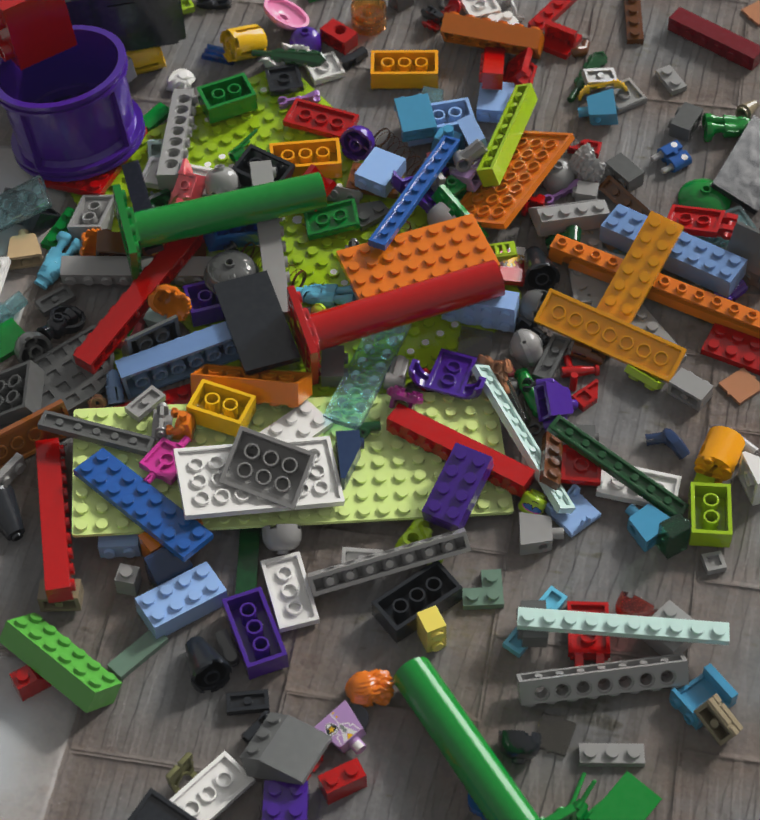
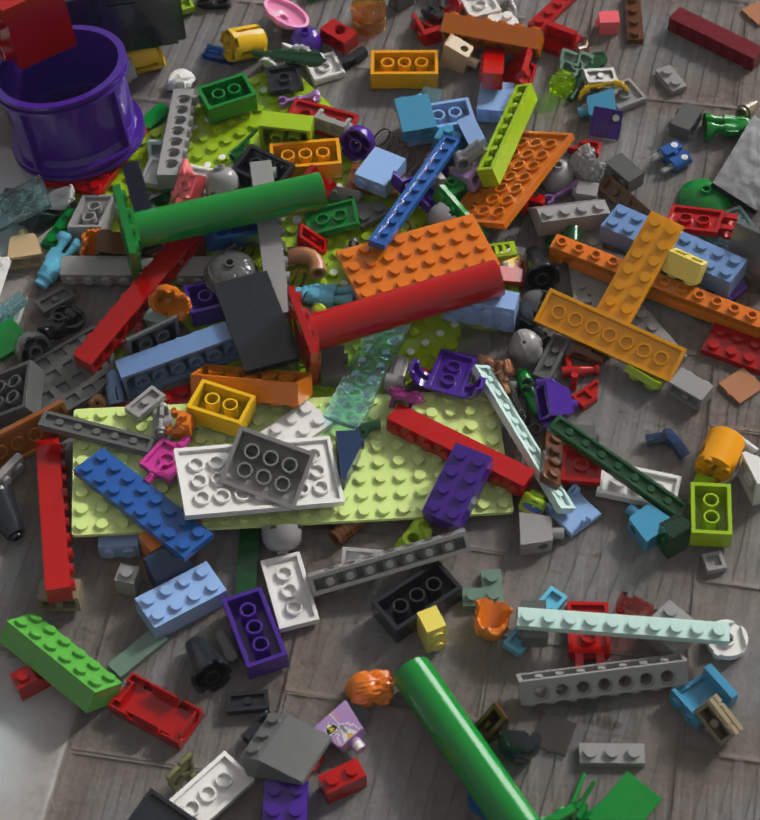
none -> white hat [42,184,75,210]
none -> red piece [108,672,204,751]
none -> lime brick [258,111,315,151]
none -> nougat cylinder [287,246,327,280]
none -> red slope [297,223,328,256]
none -> light grey hinge [314,108,353,138]
none -> reddish brown hinge [328,522,366,546]
none -> red bracket [410,13,442,47]
none -> tan torso [439,34,480,73]
none -> orange hair [473,597,514,641]
none -> slope [474,702,509,744]
none -> clear neon green brick [549,68,575,98]
none -> sand green slope [554,48,594,81]
none -> dark purple sticker [589,106,624,141]
none -> coral brick [595,11,620,35]
none -> light yellow brick [662,248,709,286]
none -> white plate [706,619,748,660]

